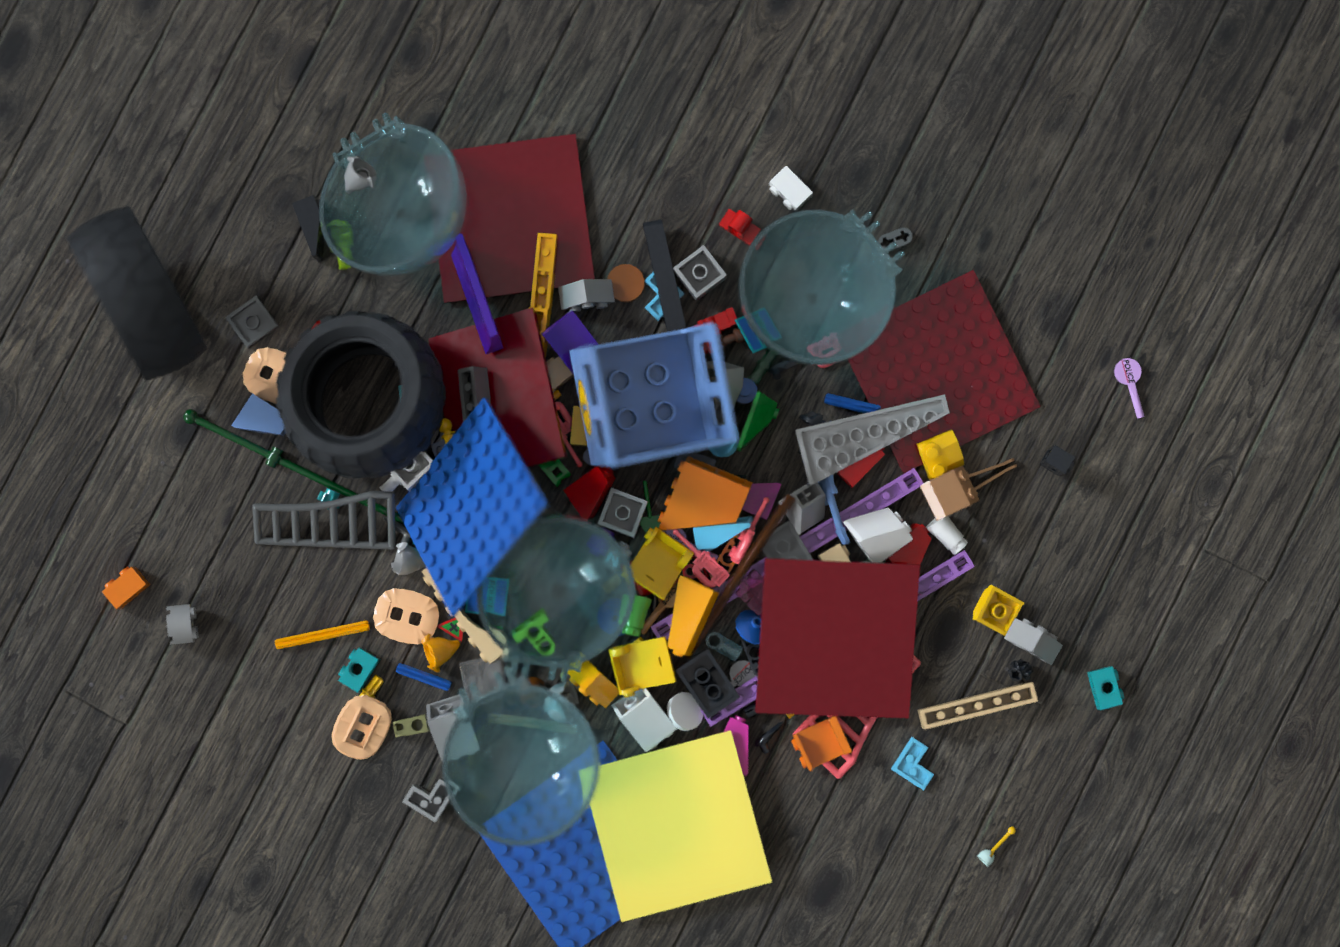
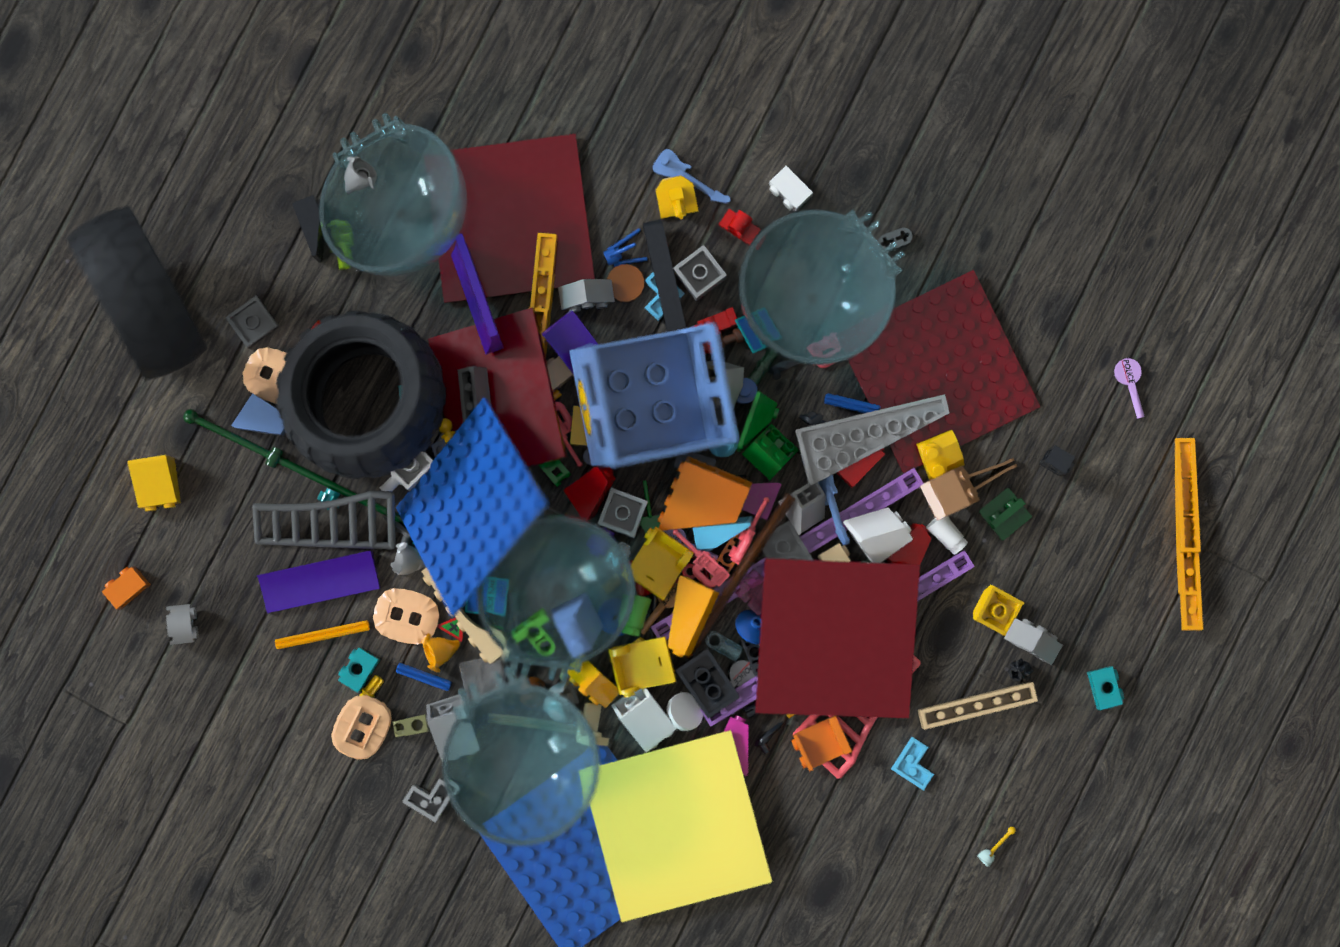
none -> yellow slope [127,455,181,512]
none -> dark purple arch [257,551,381,613]
none -> medium blue slope [551,592,603,658]
none -> tan bracket [578,703,609,746]
none -> blue plant [603,228,648,267]
none -> medium blue piece [653,149,730,203]
none -> yellow piece [656,175,698,219]
none -> green slope [742,424,799,480]
none -> dark green bracket [979,488,1032,540]
none -> light orange slope [1175,438,1203,631]

